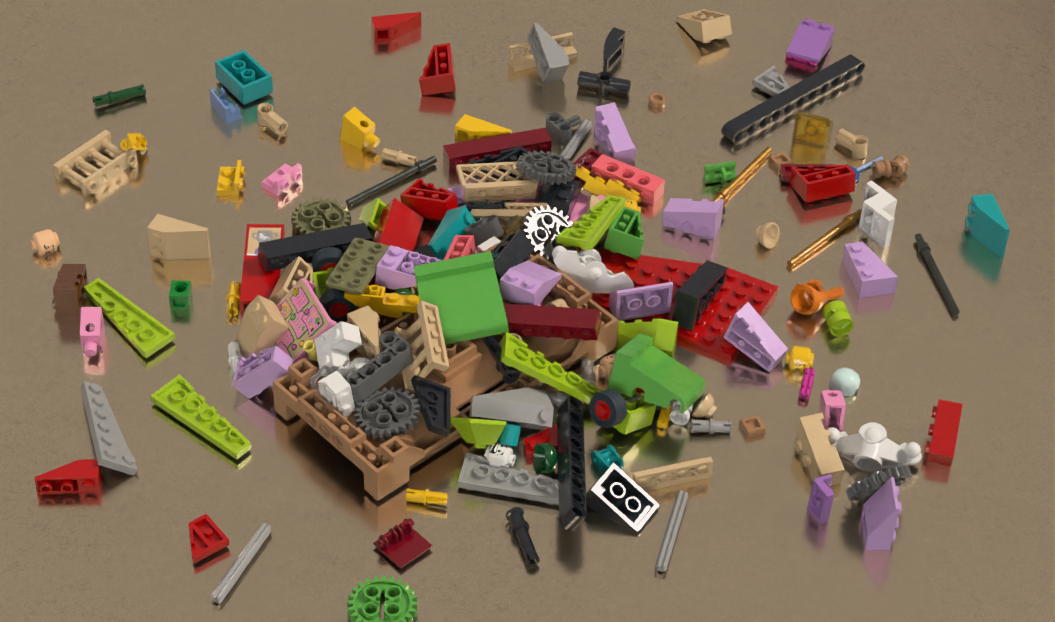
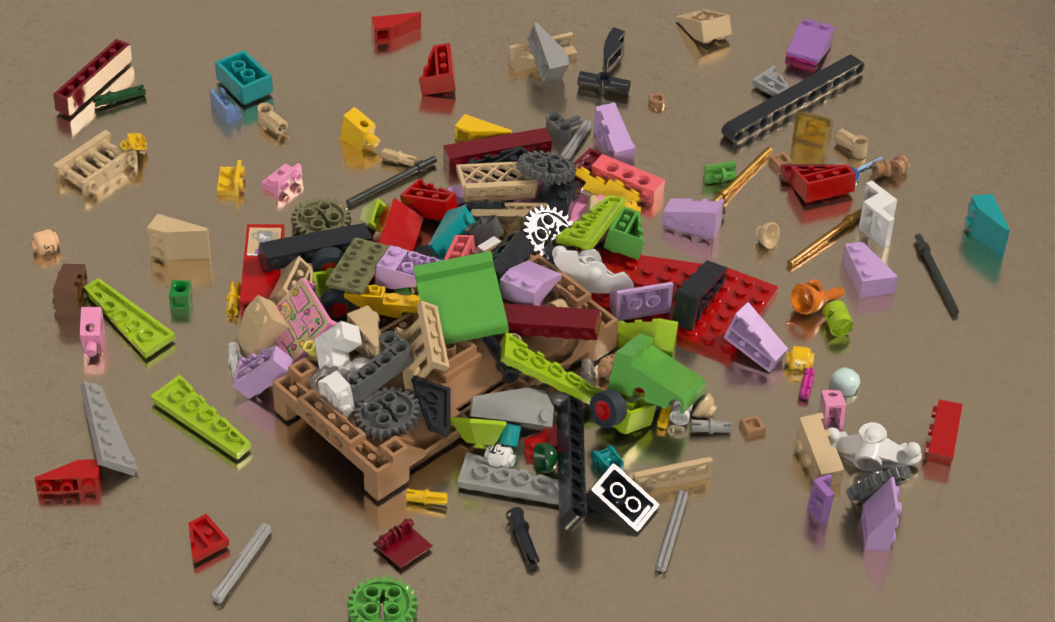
none -> dark red brick [53,39,132,116]

